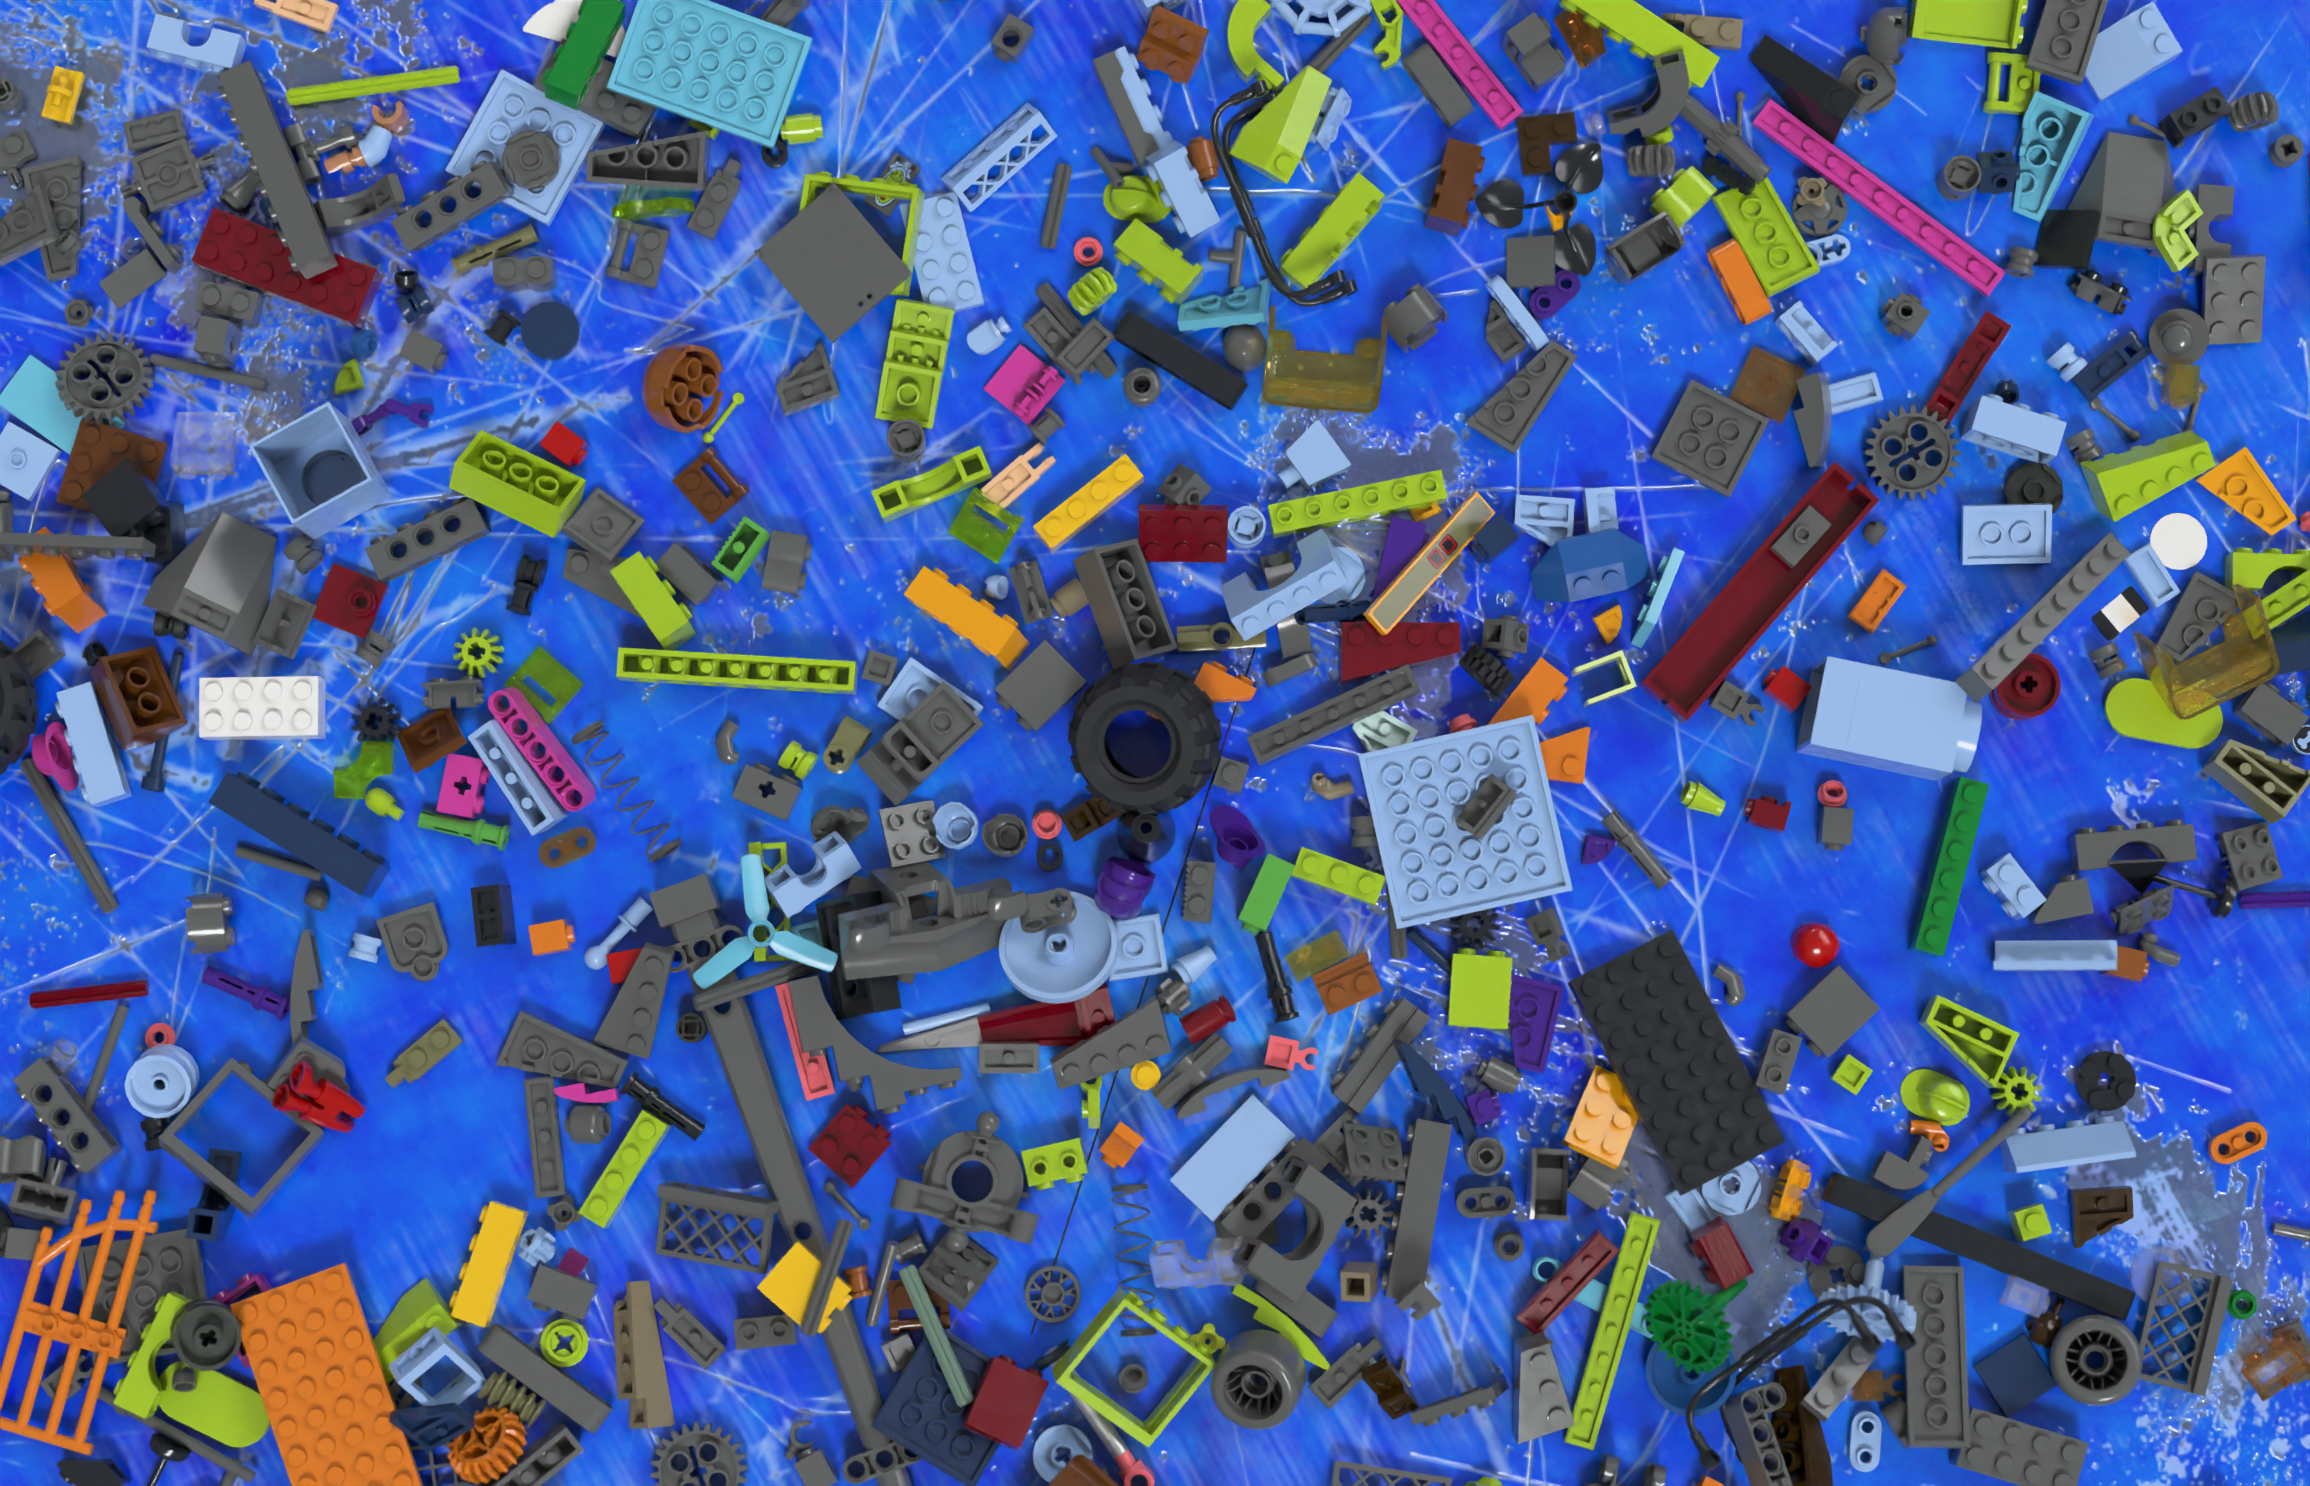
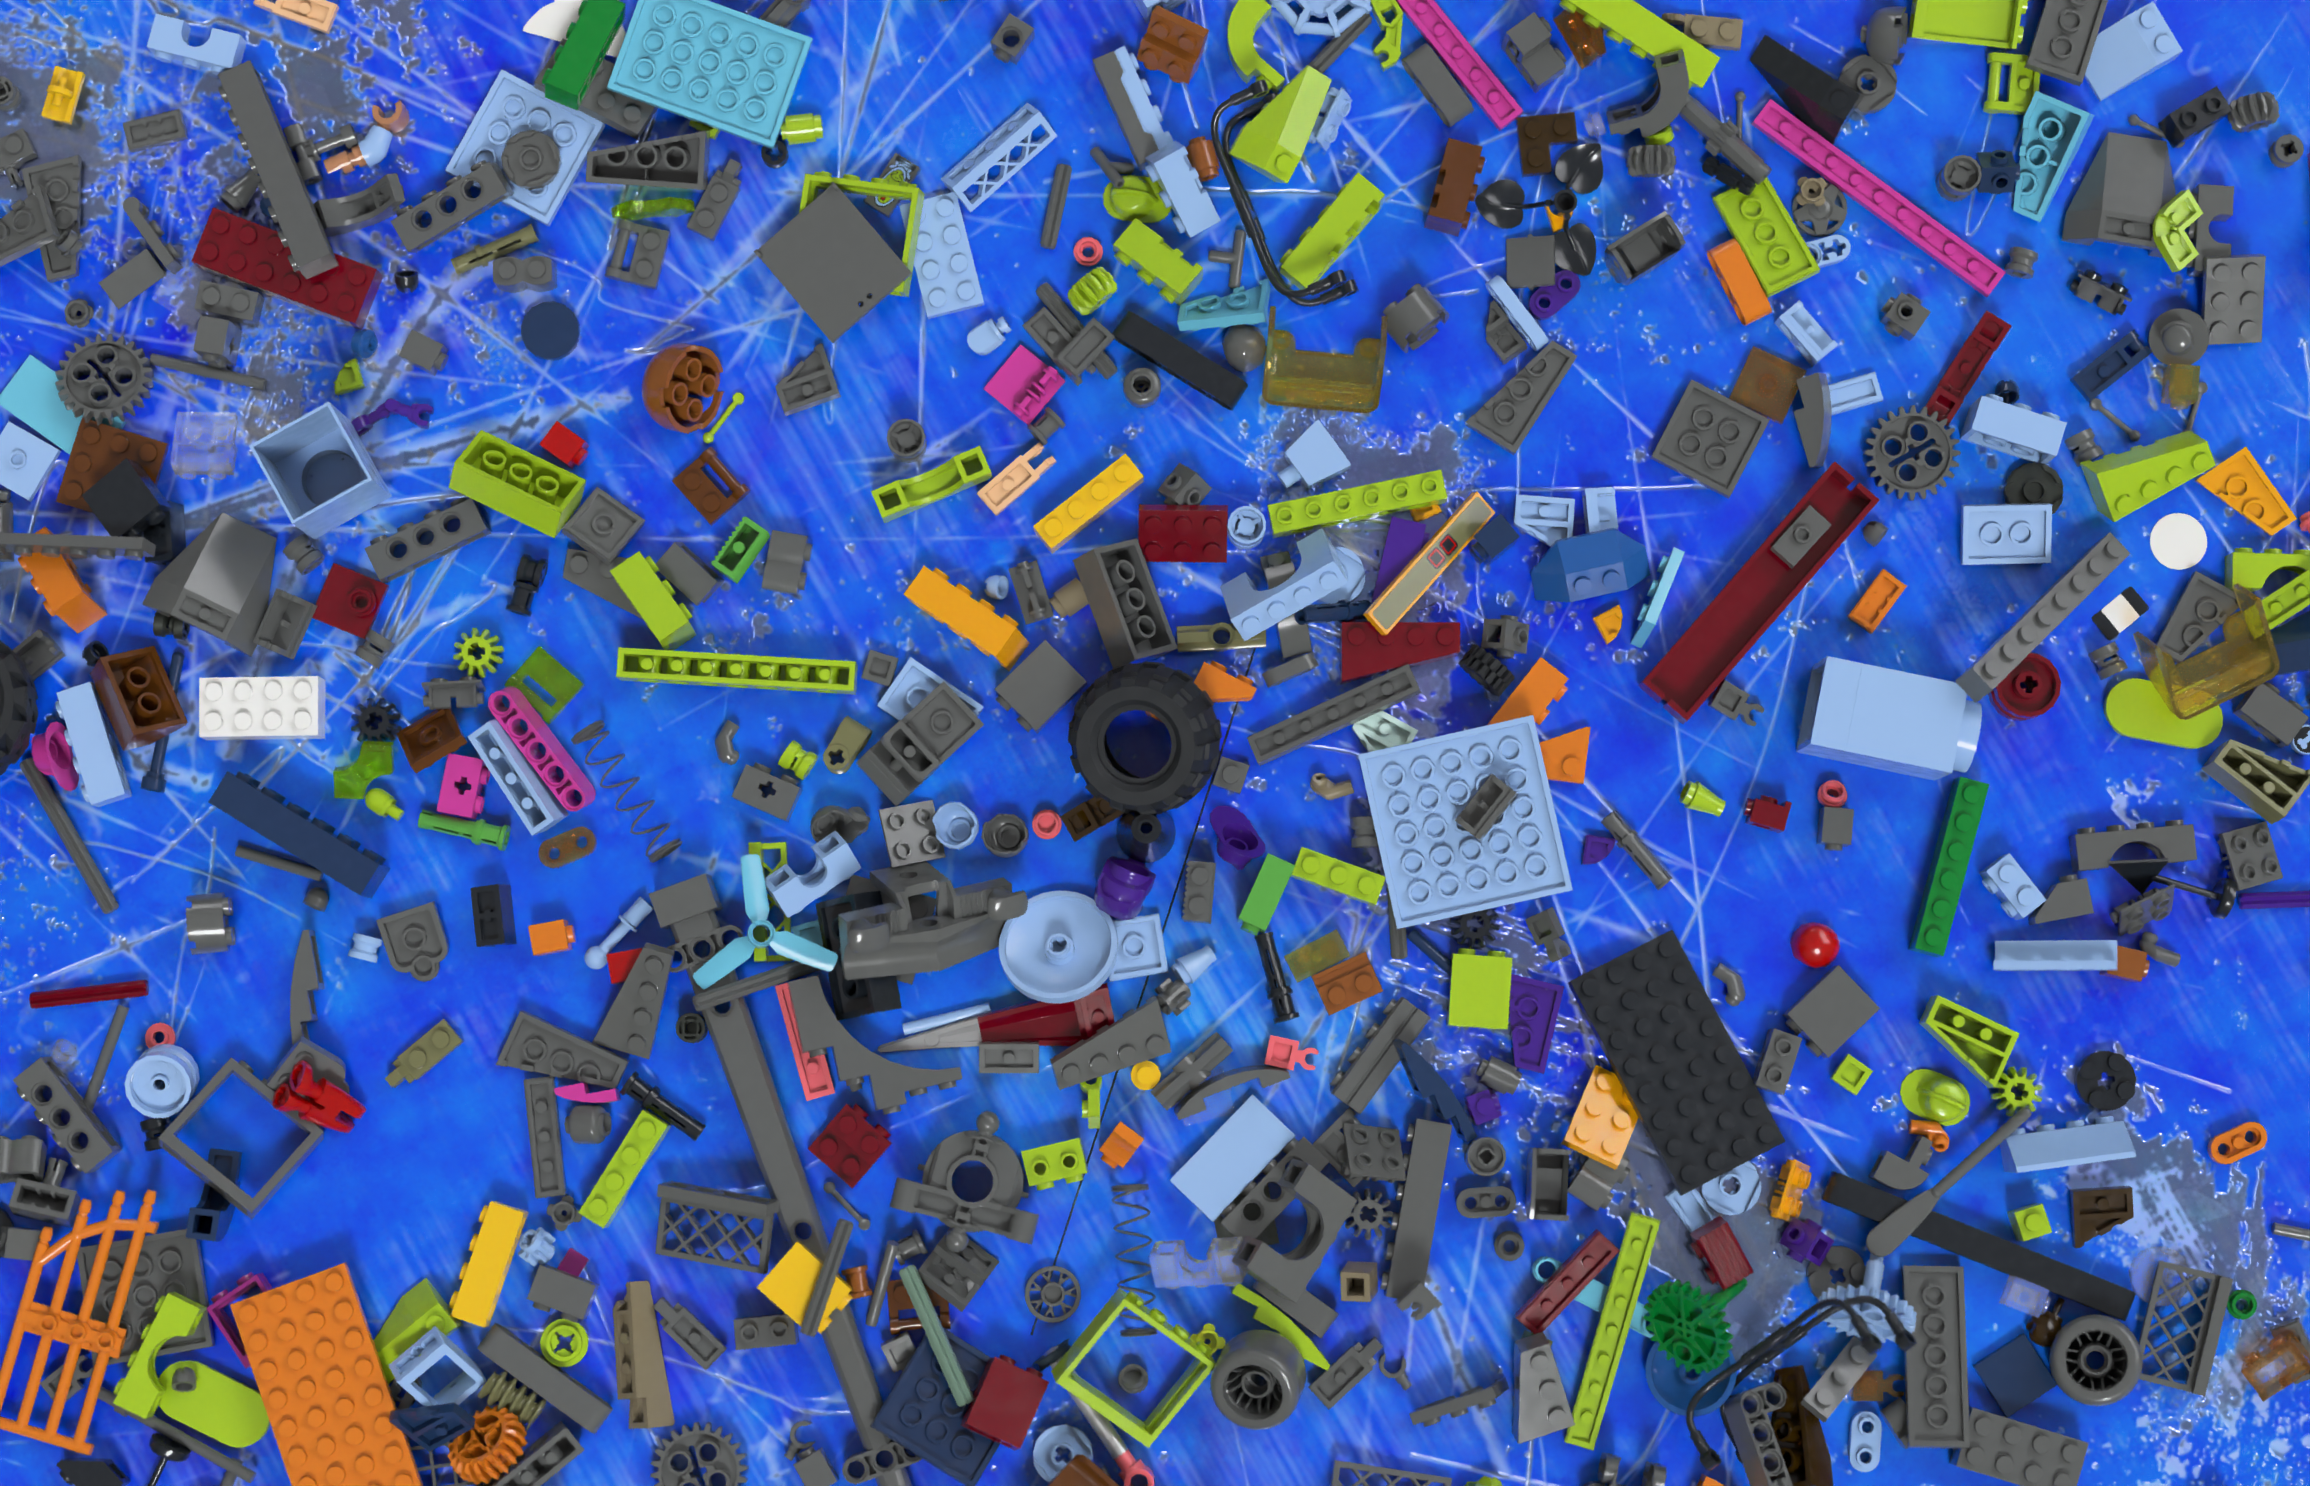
dark grey plate [119,137,218,214] -> none
pearl dark grey wheel [170,1298,242,1371] -> none
dark purple pin [201,965,290,1021] -> none
lime axle [286,66,460,106] -> none
dark blue wheel [395,285,435,324] -> none
black bush [483,308,522,347] -> none
lime slope [875,298,955,429] -> none
clear neon green plate [948,487,1025,564] -> none
dark grey piece [1019,888,1077,933] -> none
black bush [1036,844,1063,871] -> none
dark red piece [1179,995,1237,1044] -> none
dark brown slope [1361,1357,1419,1420] -> none
coral plate [1448,713,1477,734] -> none
yellowish green piece [1570,650,1637,708] -> none
lime brick [1649,165,1717,229] -> none
red brick [1762,666,1812,713] -> none
dark grey hinge [1879,635,1938,664] -> none
black tile [2033,210,2101,269] -> none
light blue wheel [2046,342,2088,383] -> none
light blue tile [2123,543,2181,609] -> none

